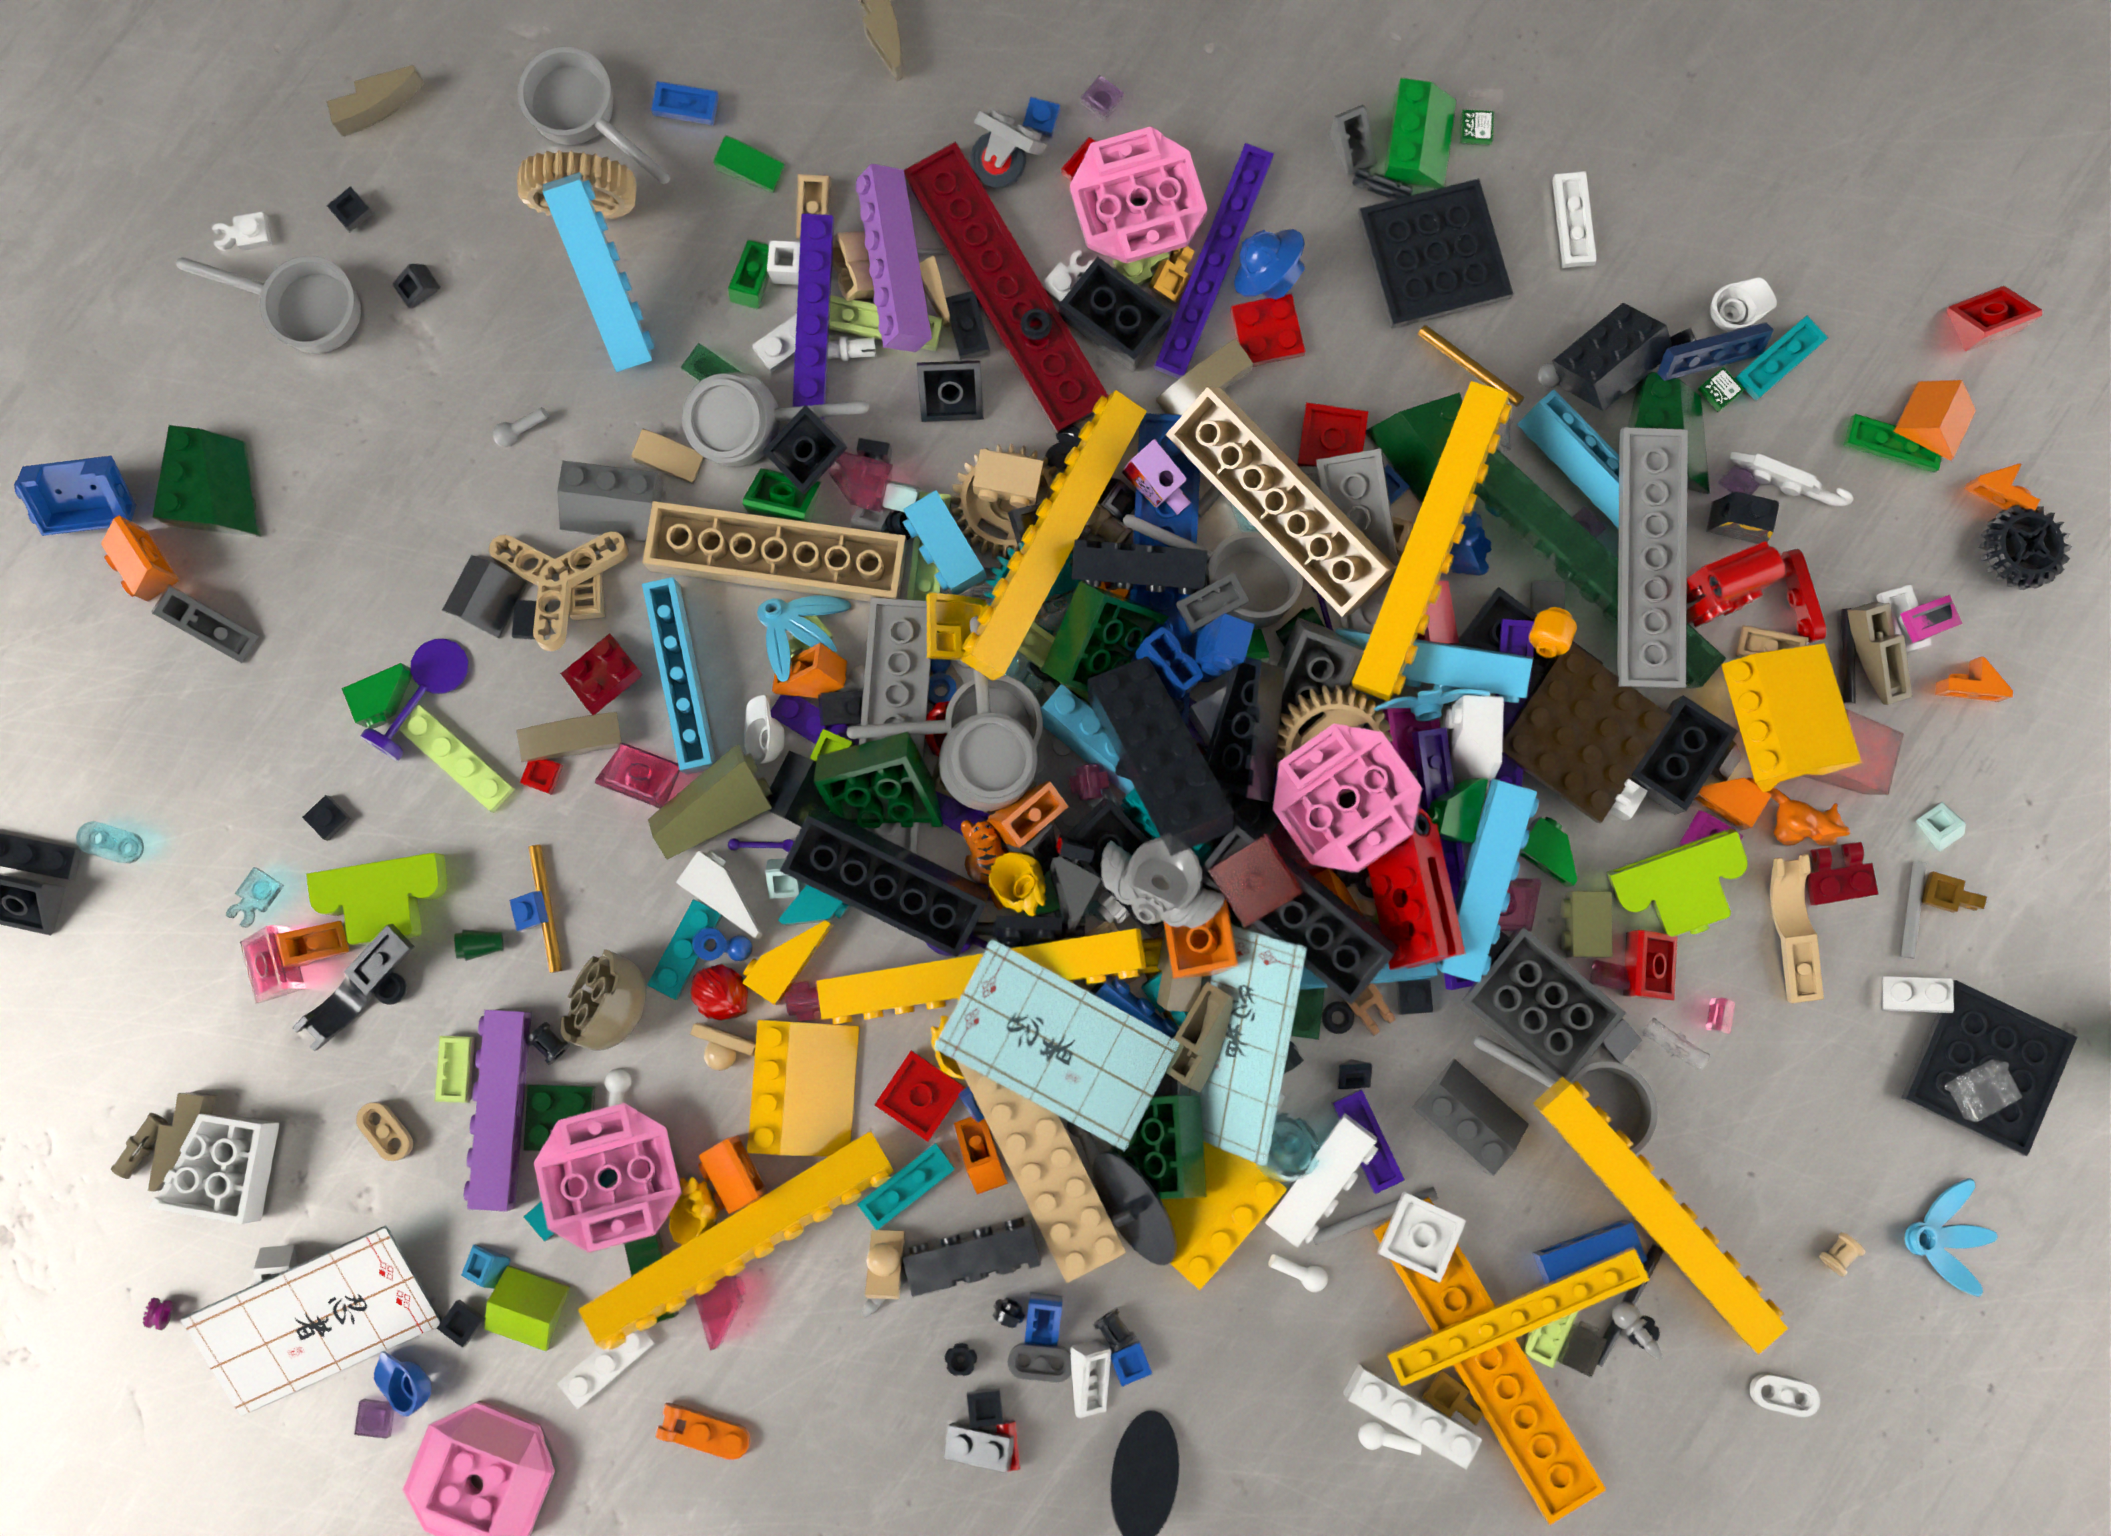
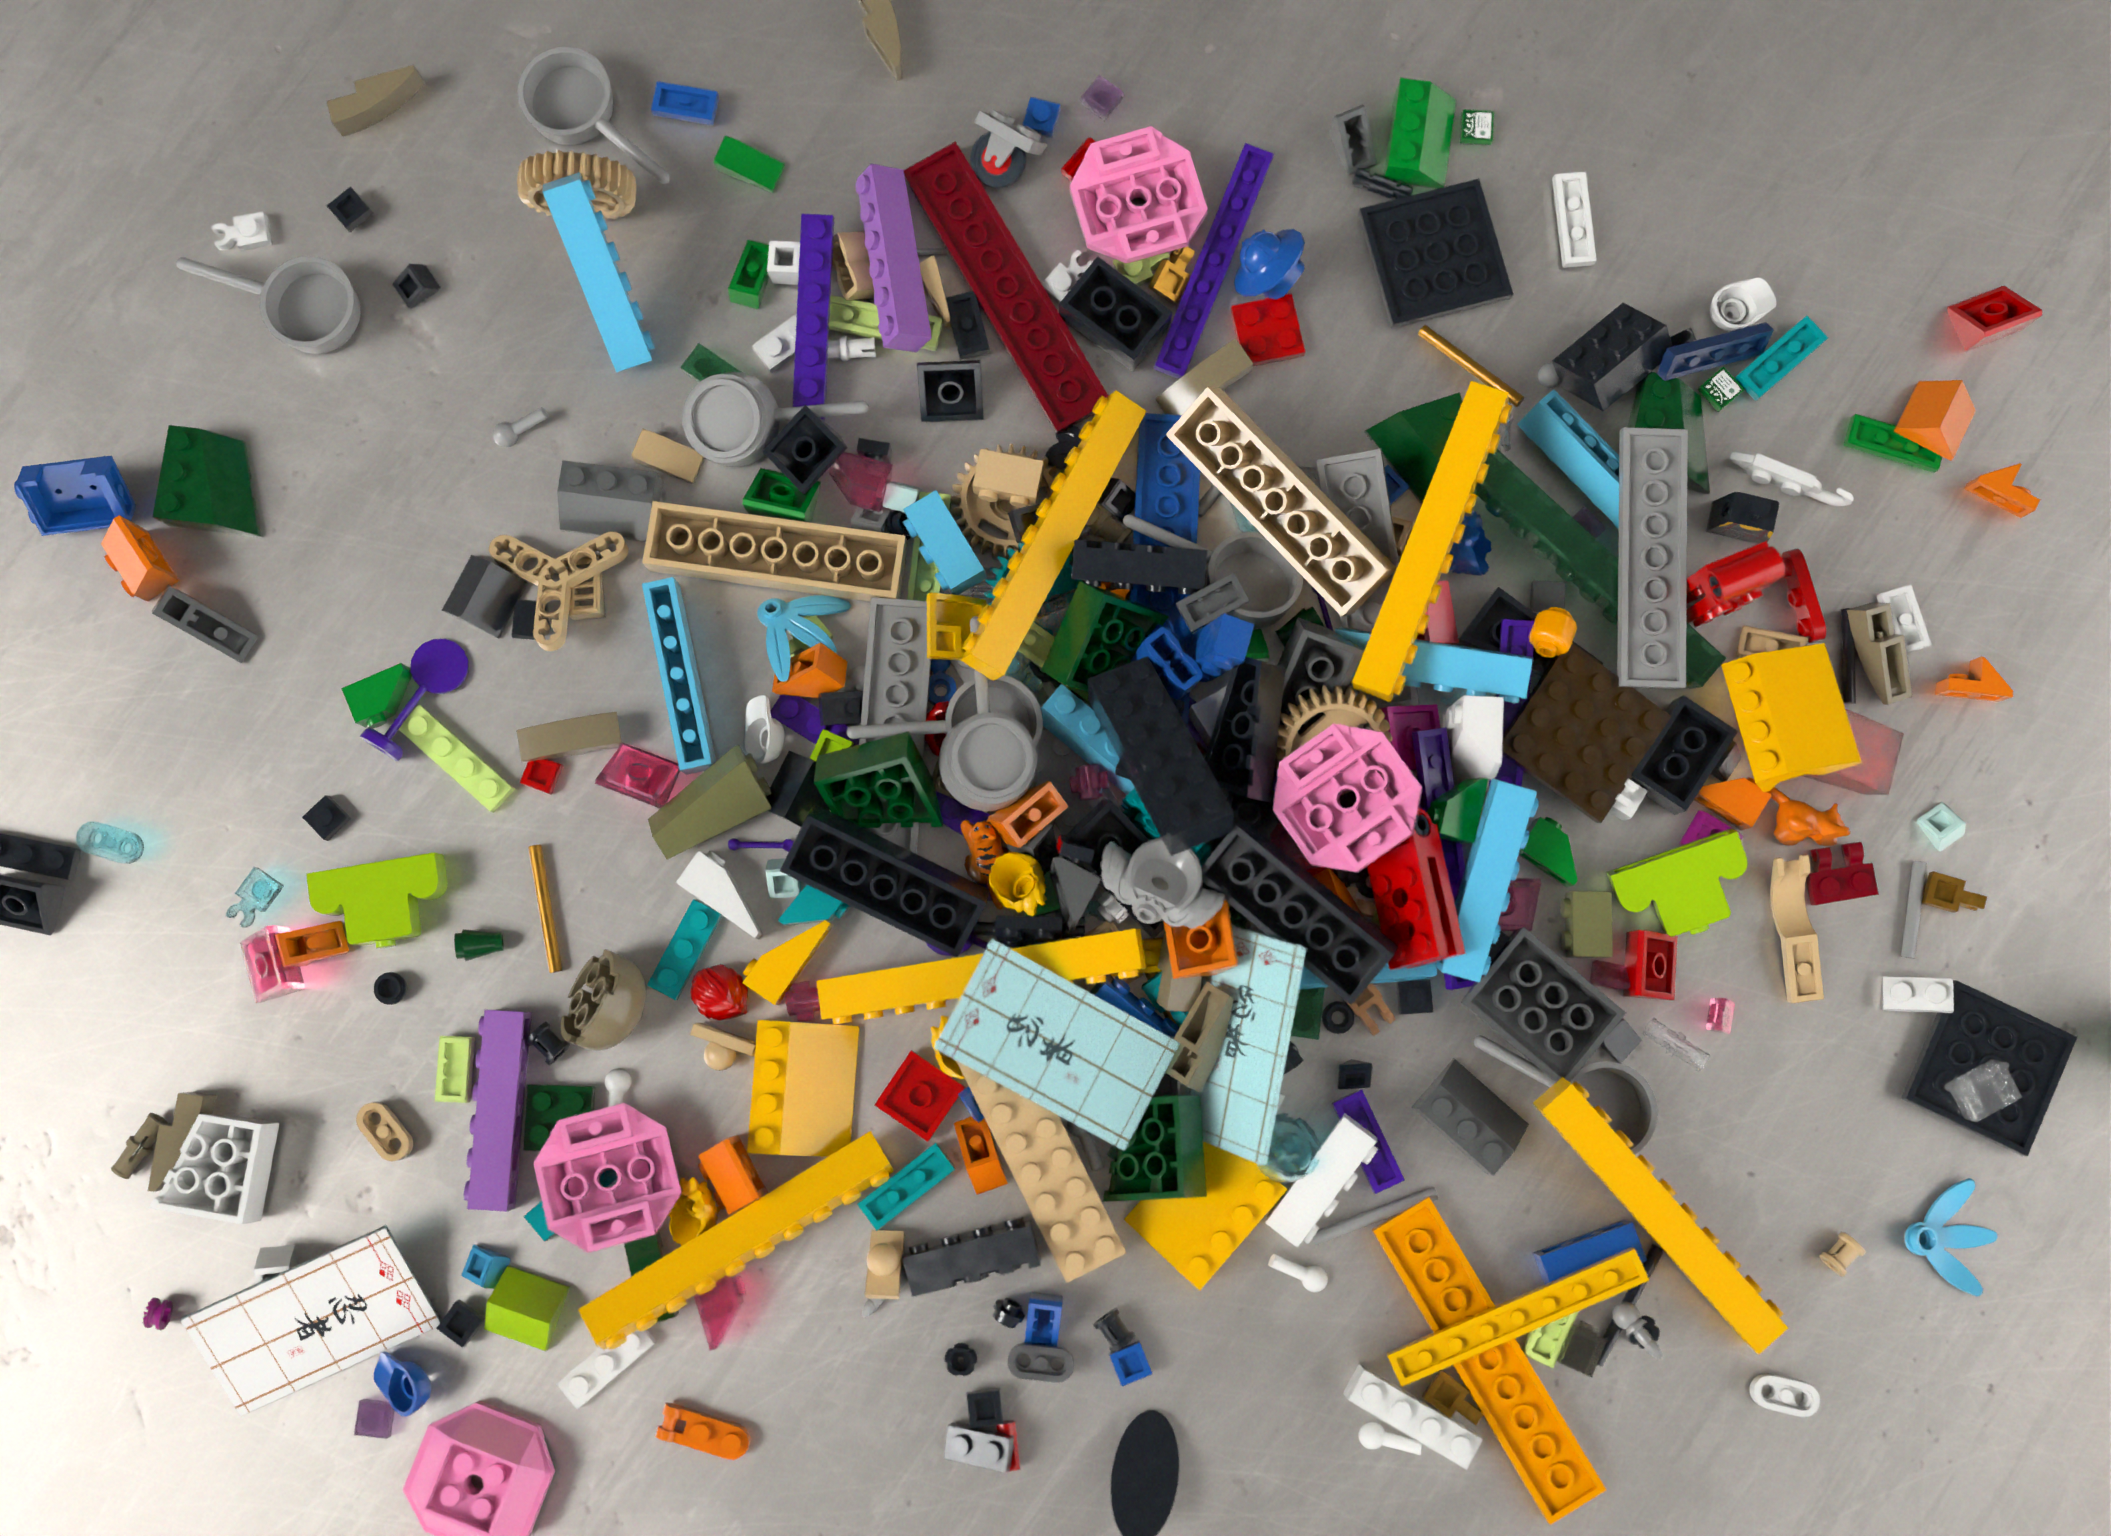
piece [293,924,415,1051] -> none
blue plate [509,891,549,931] -> none
dark red plate [560,633,643,716] -> none
blue plate [692,927,752,961] -> none
tan slope [796,174,831,239] -> none
black plate [1021,308,1052,340] -> none
white slope [1071,1340,1111,1418] -> none
black shield [1093,1151,1177,1265] -> none
lavender torso [1121,439,1192,515] -> none
clear red plate [1208,835,1303,927] -> none
red plate [1297,402,1369,469] -> none
medium azure plant [1374,689,1491,721] -> none
white plate [1377,1191,1466,1282] -> none
clear purple plate [1718,465,1760,495] -> none
dark pink slope [1900,595,1963,643] -> none
black gear [1978,505,2072,590] -> none

